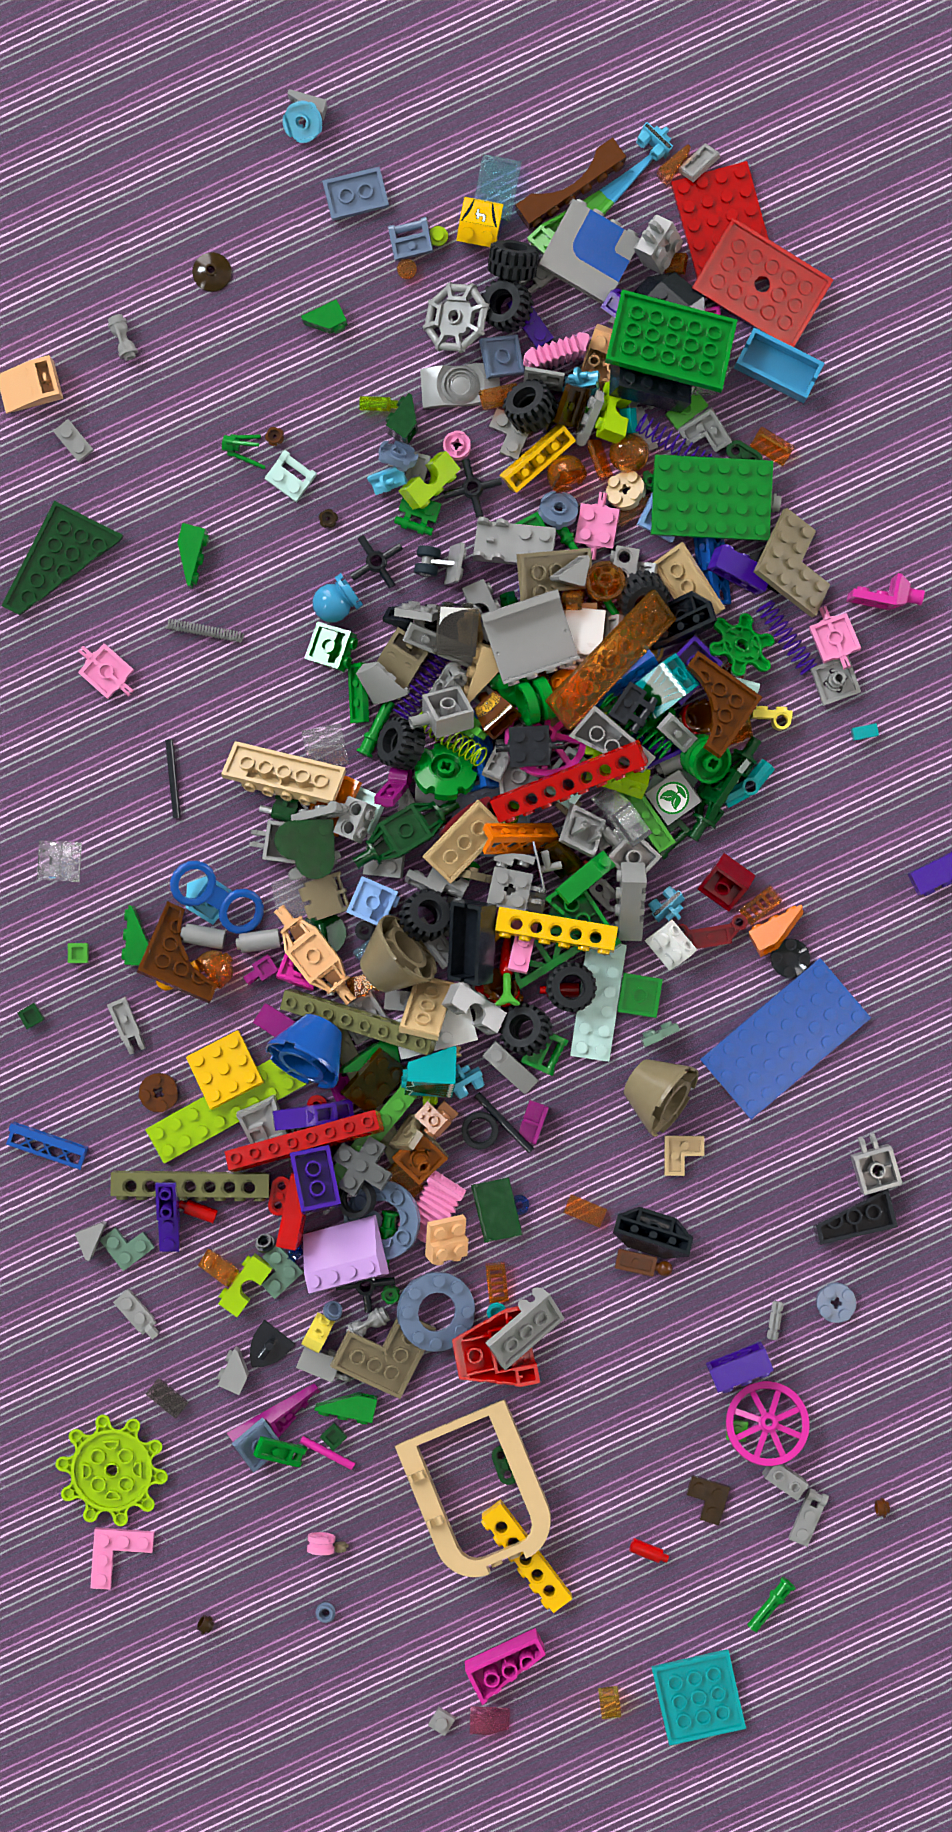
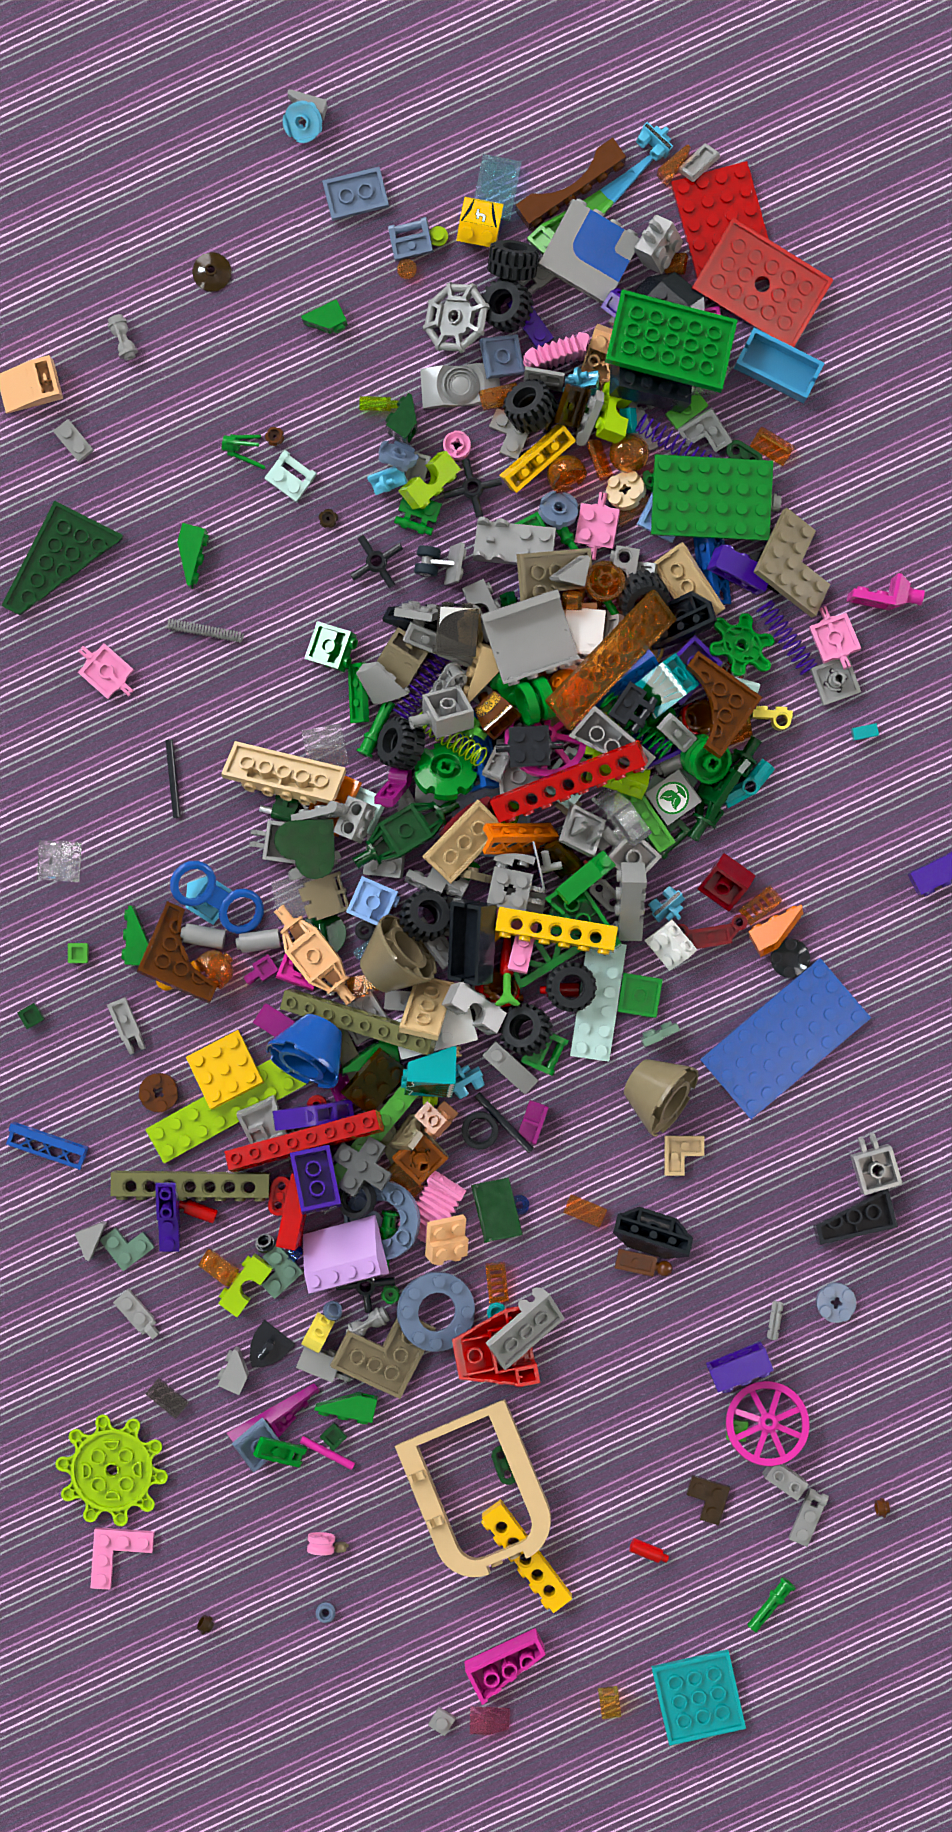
dark azure tile [312,573,363,623] -> none

